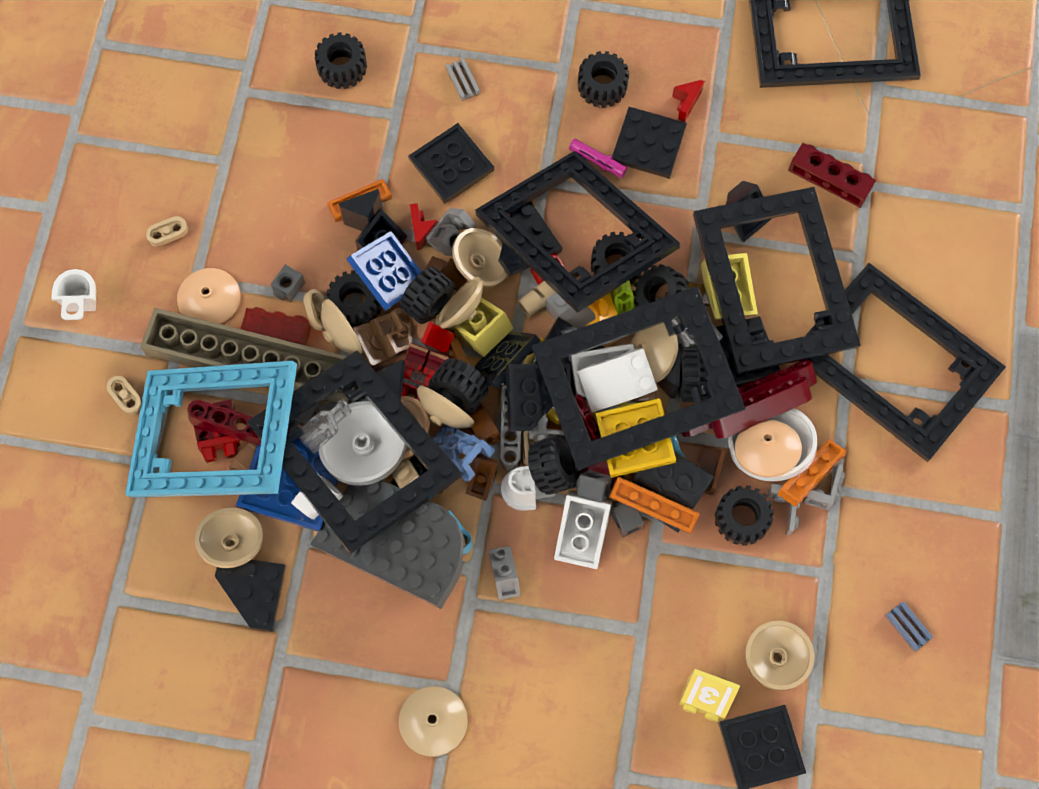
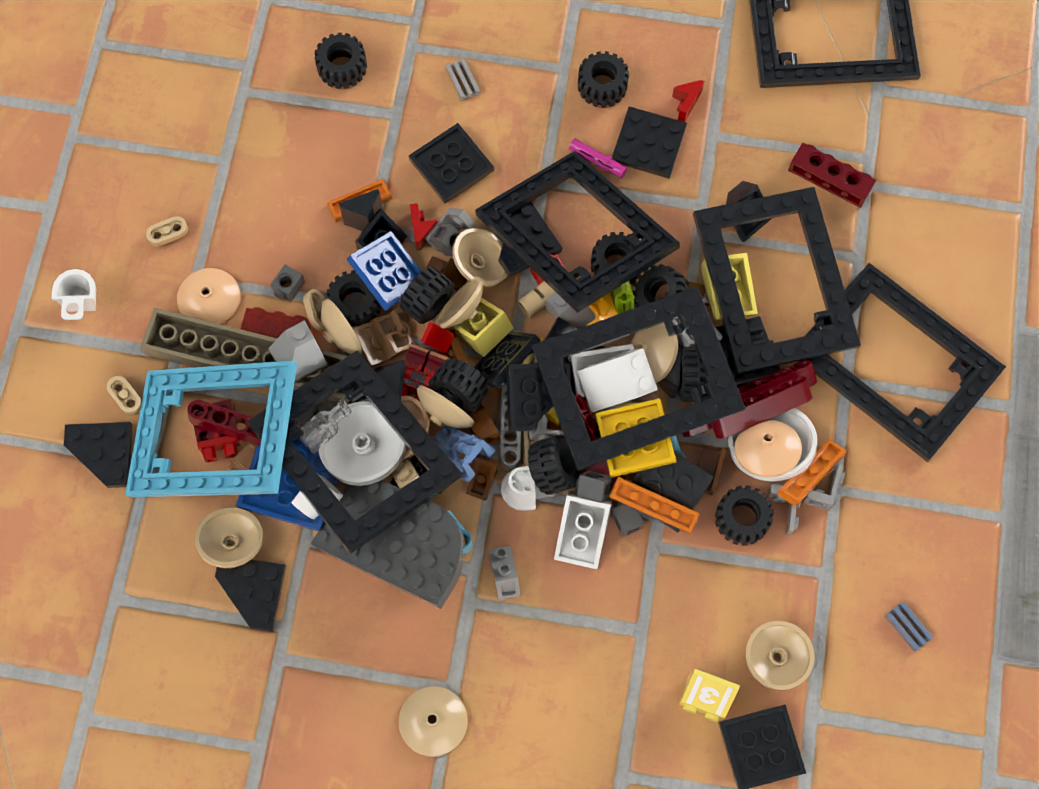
none -> black plate [64,422,132,488]
none -> light grey slope [269,321,328,383]

